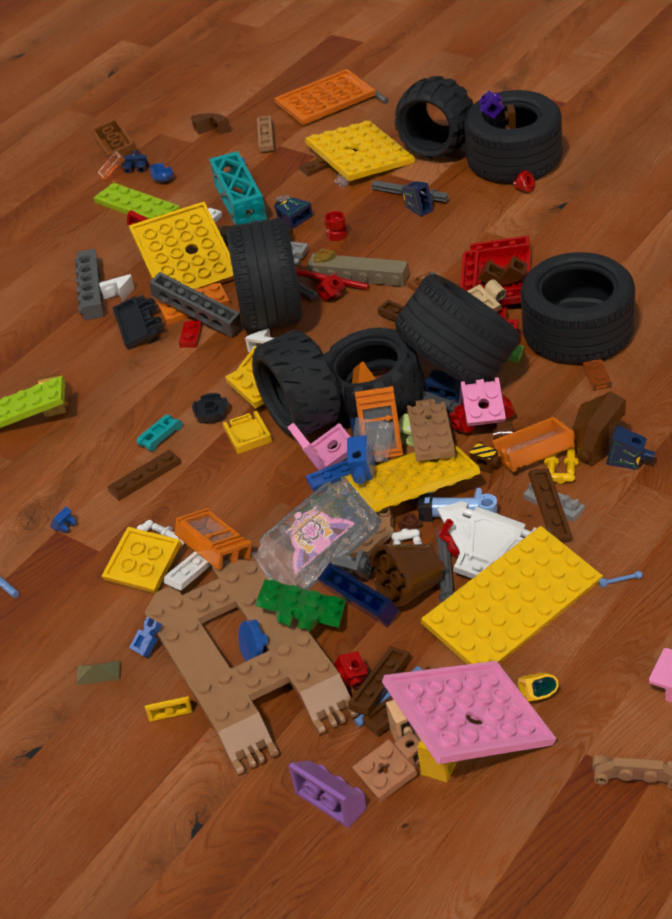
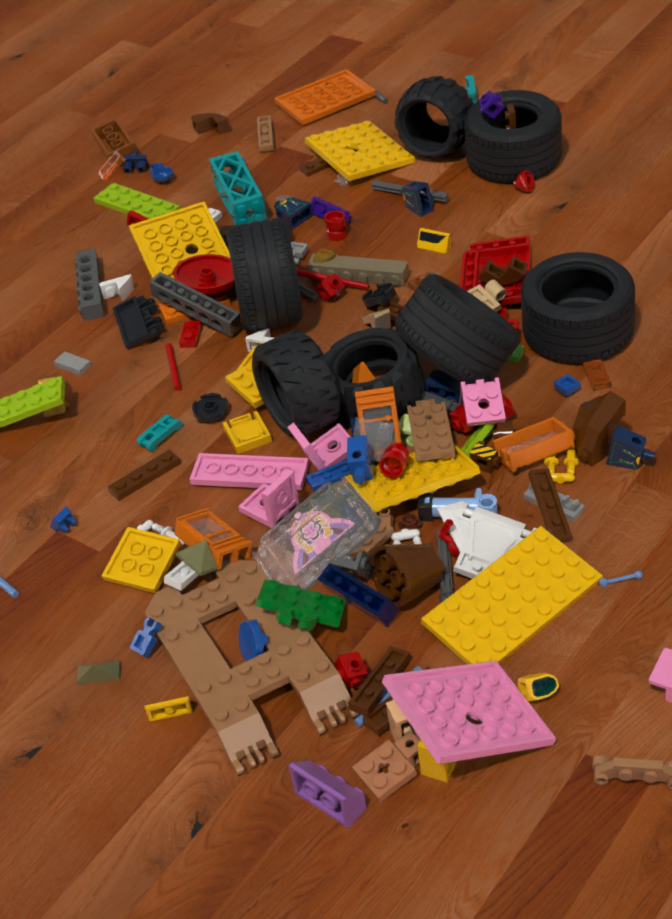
none -> light grey tile [54,352,92,376]
none -> red bar [165,343,181,391]
none -> red dish [173,254,235,294]
none -> olive slope [176,540,217,576]
none -> bright pink plate [189,453,310,490]
none -> bright pink bracket [238,469,300,529]
none -> dark purple plate [311,196,352,224]
none -> black plate [362,283,397,308]
none -> tan slope [362,309,391,328]
none -> red wheel [379,443,410,478]
none -> yellow slope [417,228,451,254]
none -> lime plate [461,423,496,458]
none -> teal plate [465,75,477,104]
none -> blue plate [554,374,580,396]

